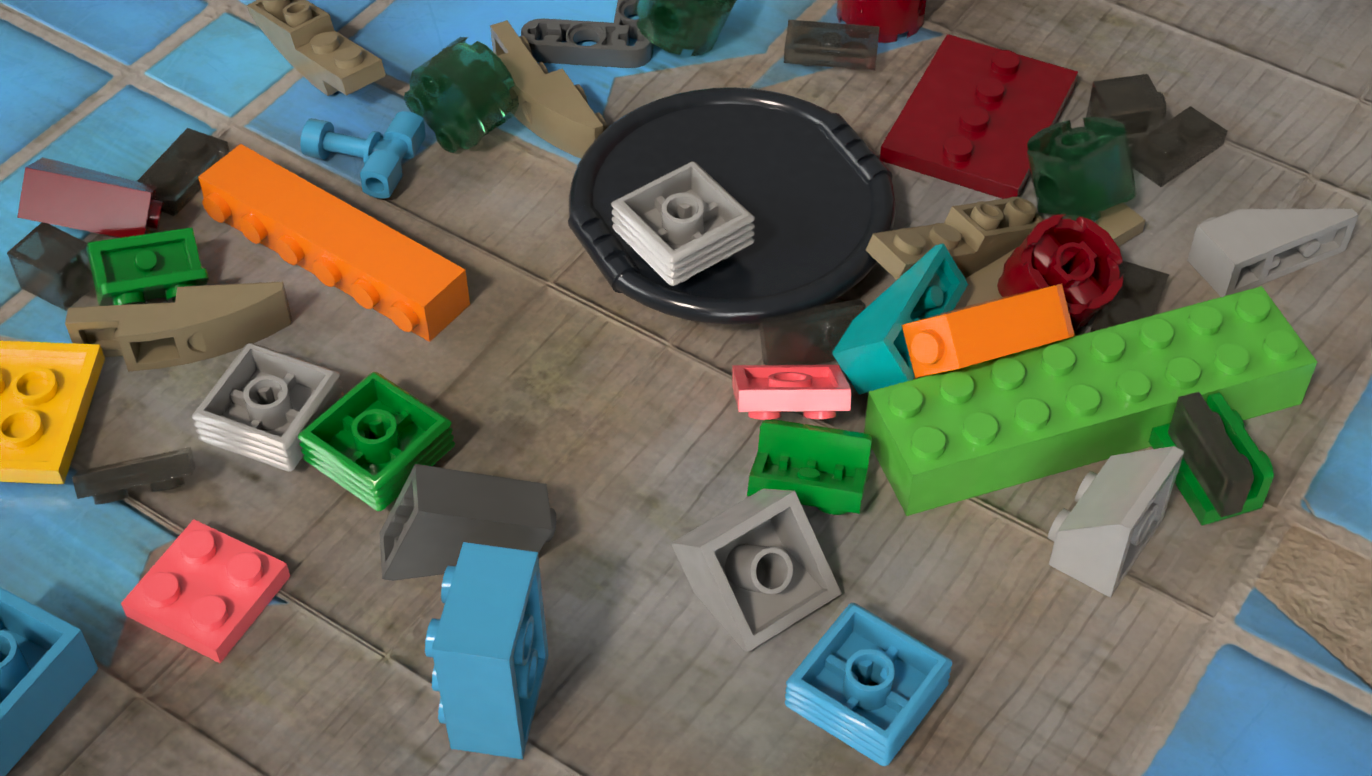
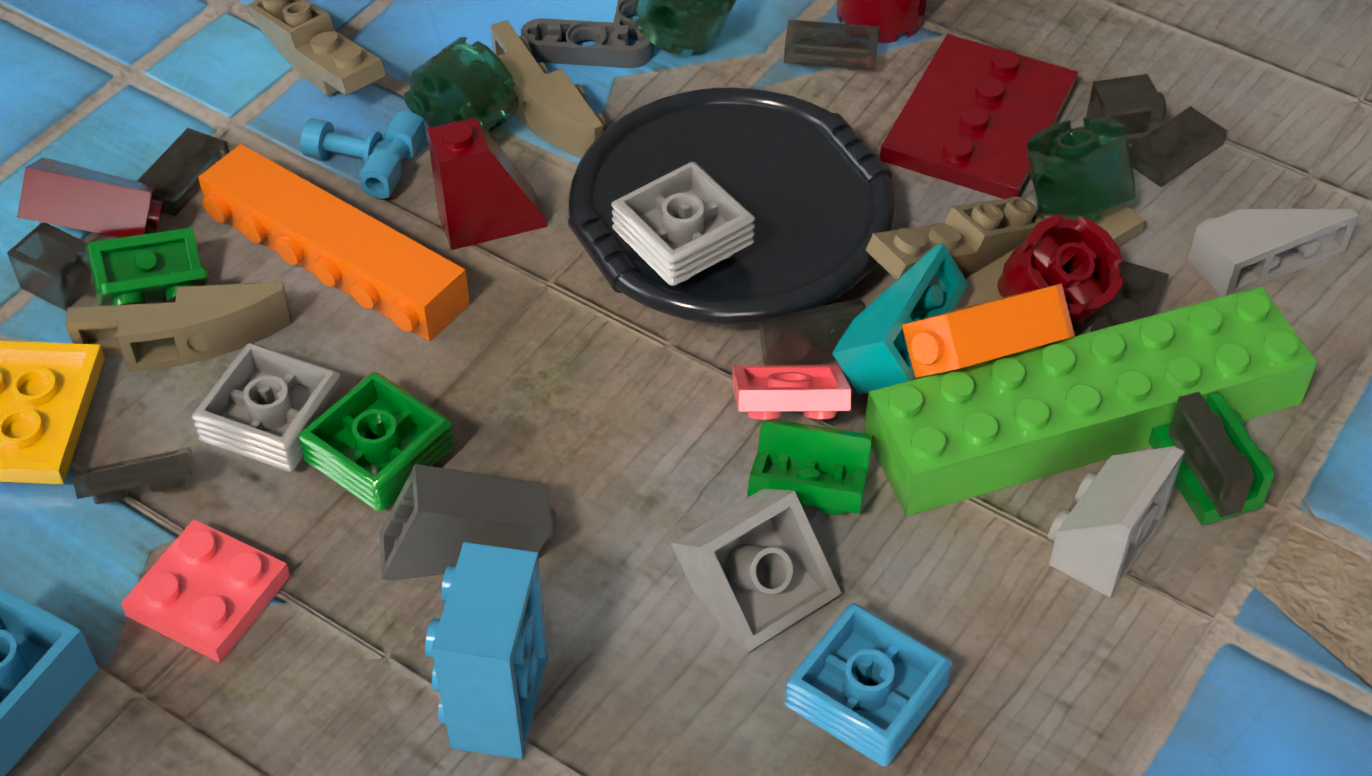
none -> dark red slope [426,118,547,250]

